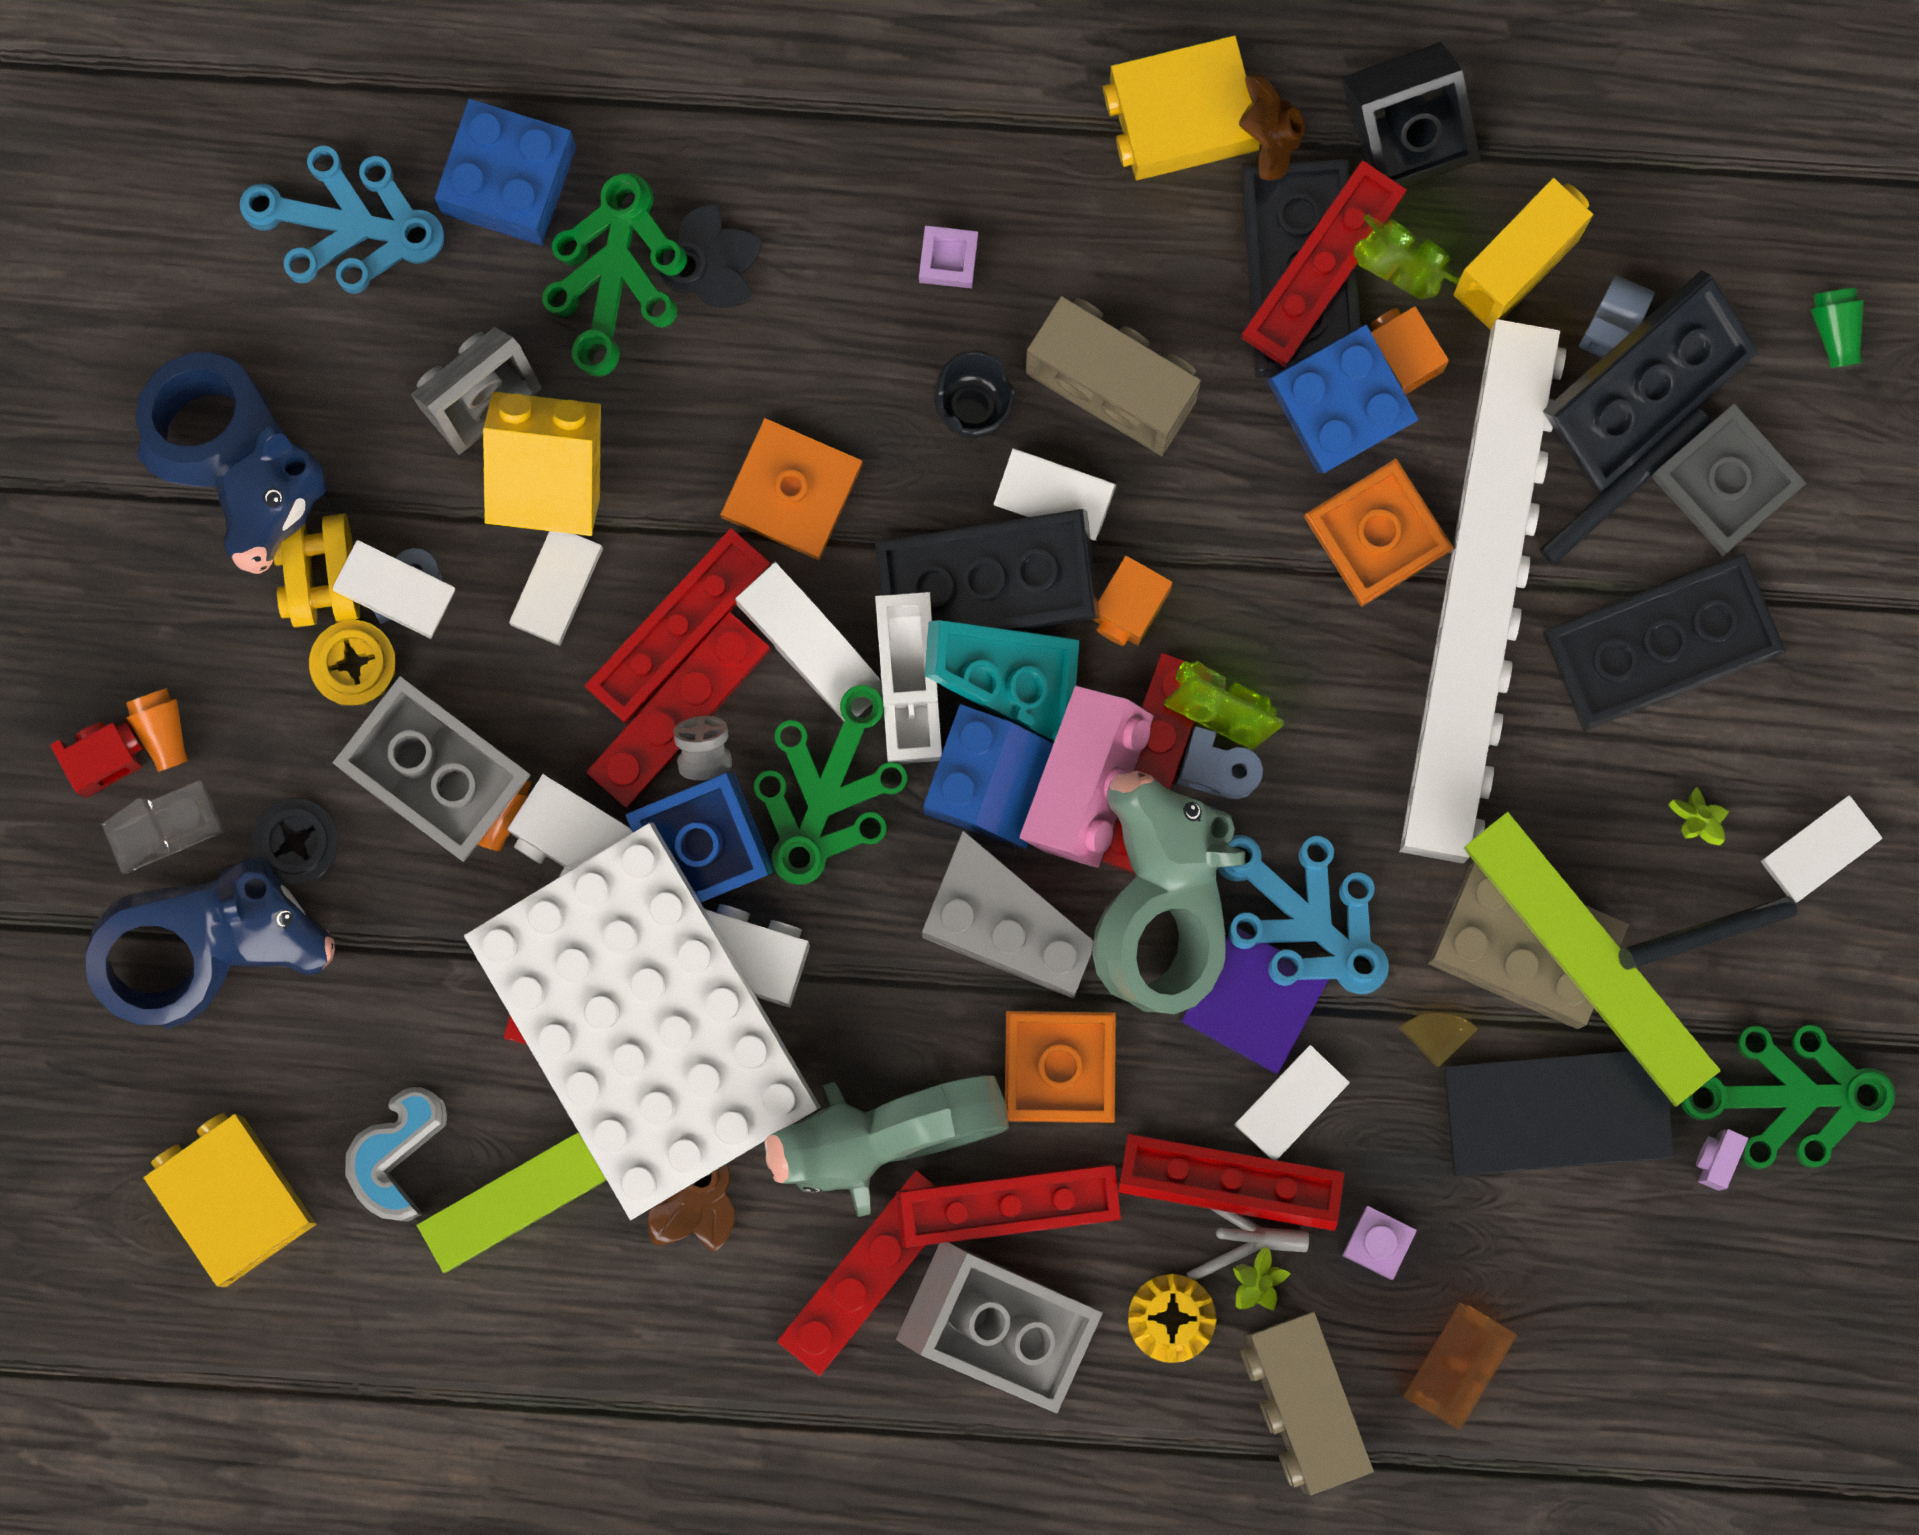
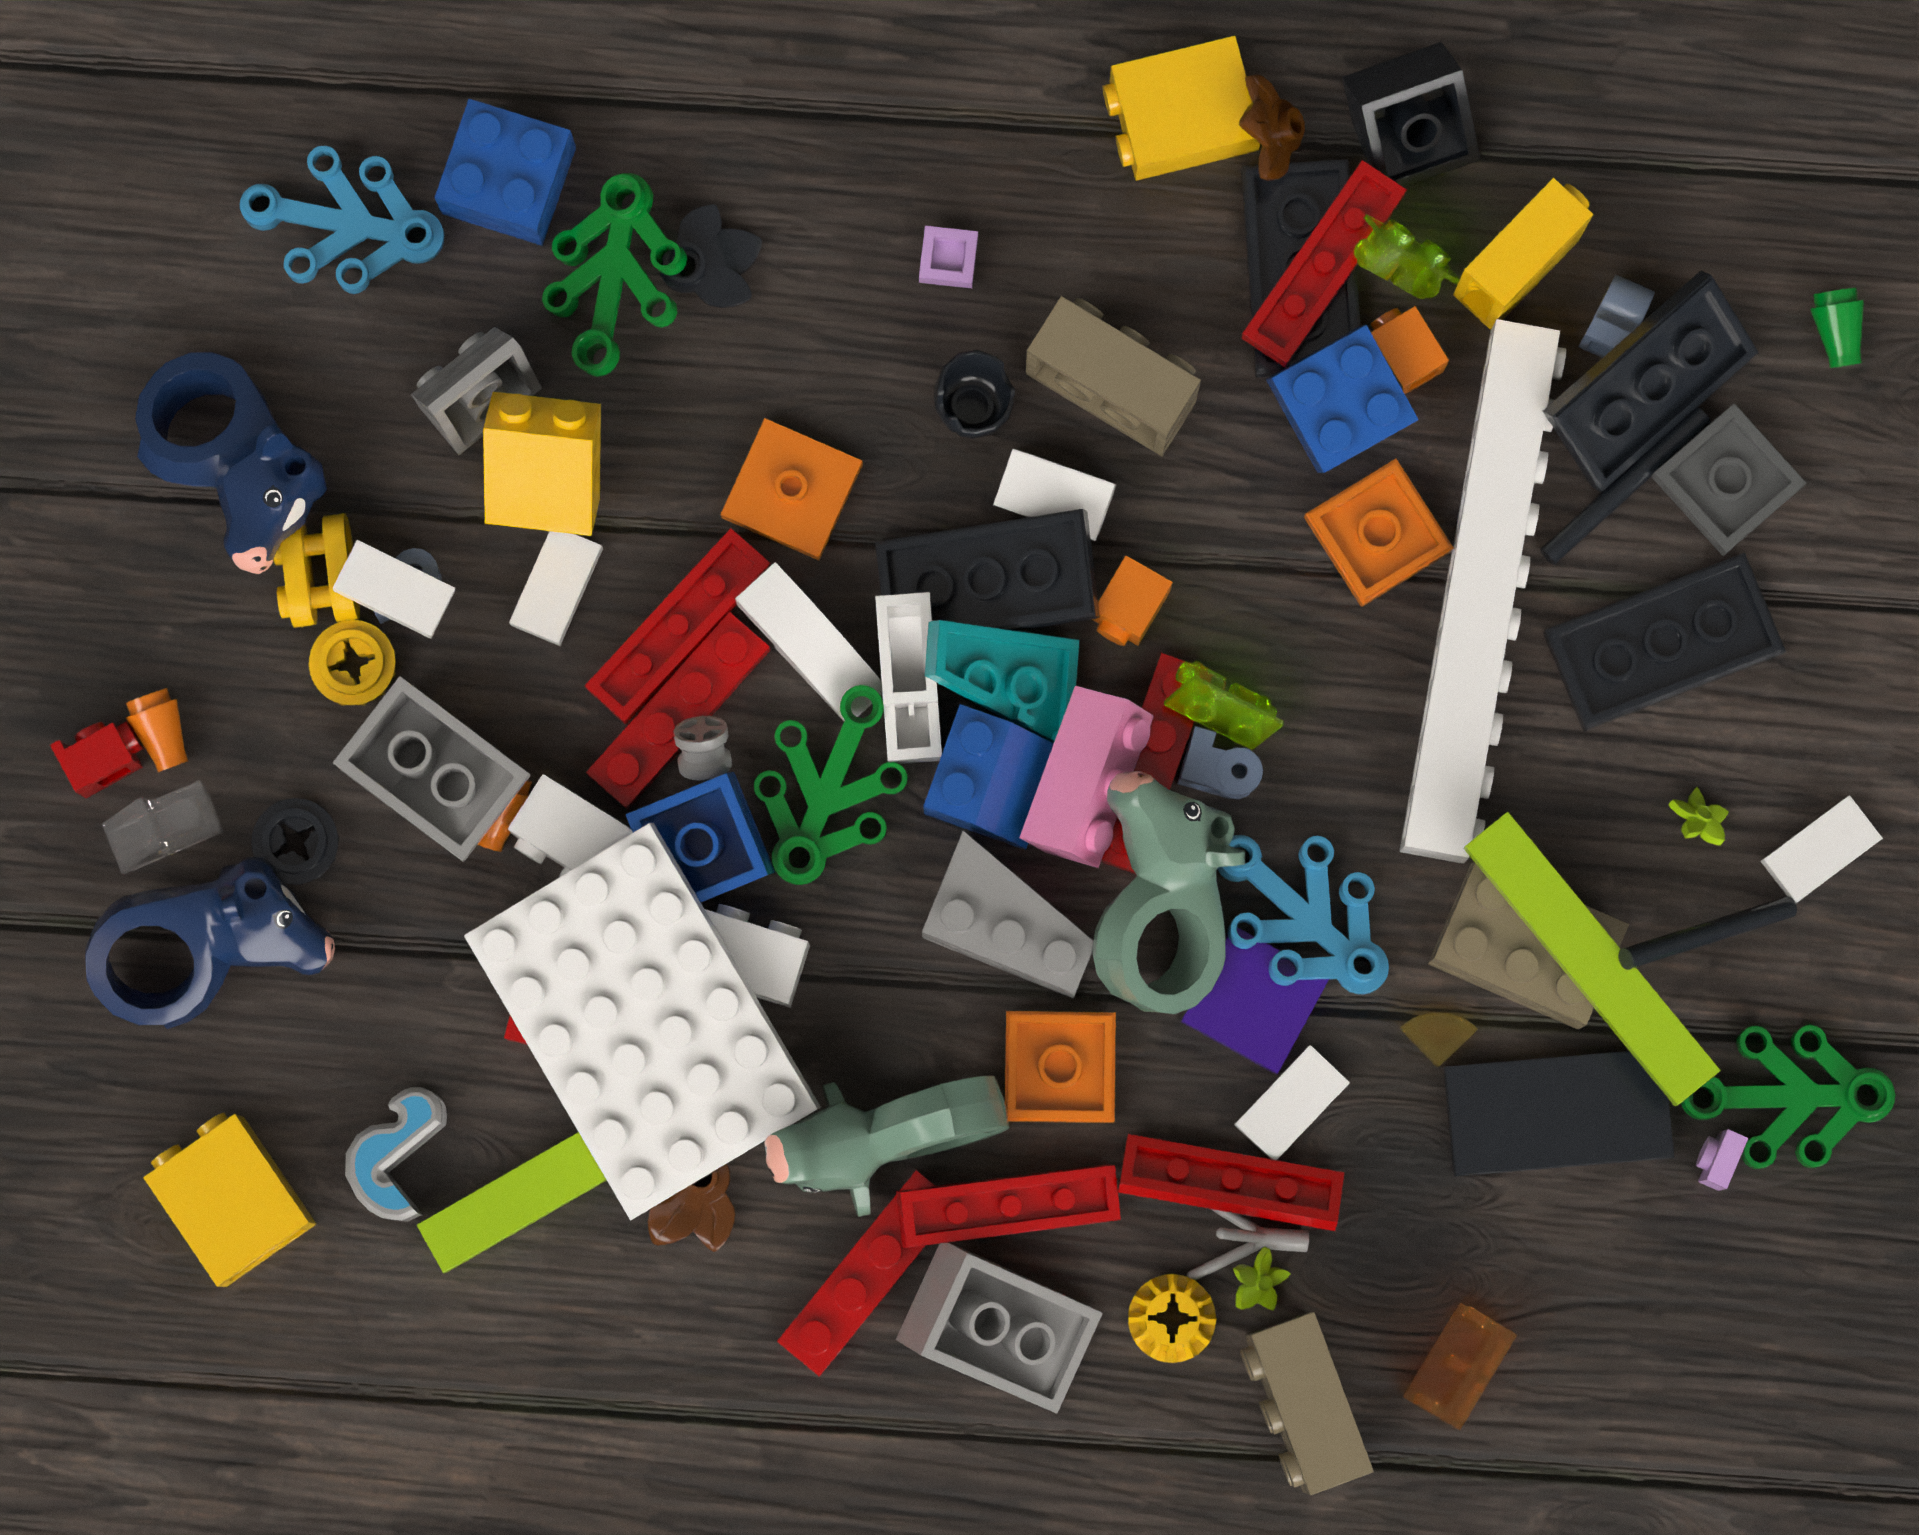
lavender plate [1342,1206,1417,1280] -> none

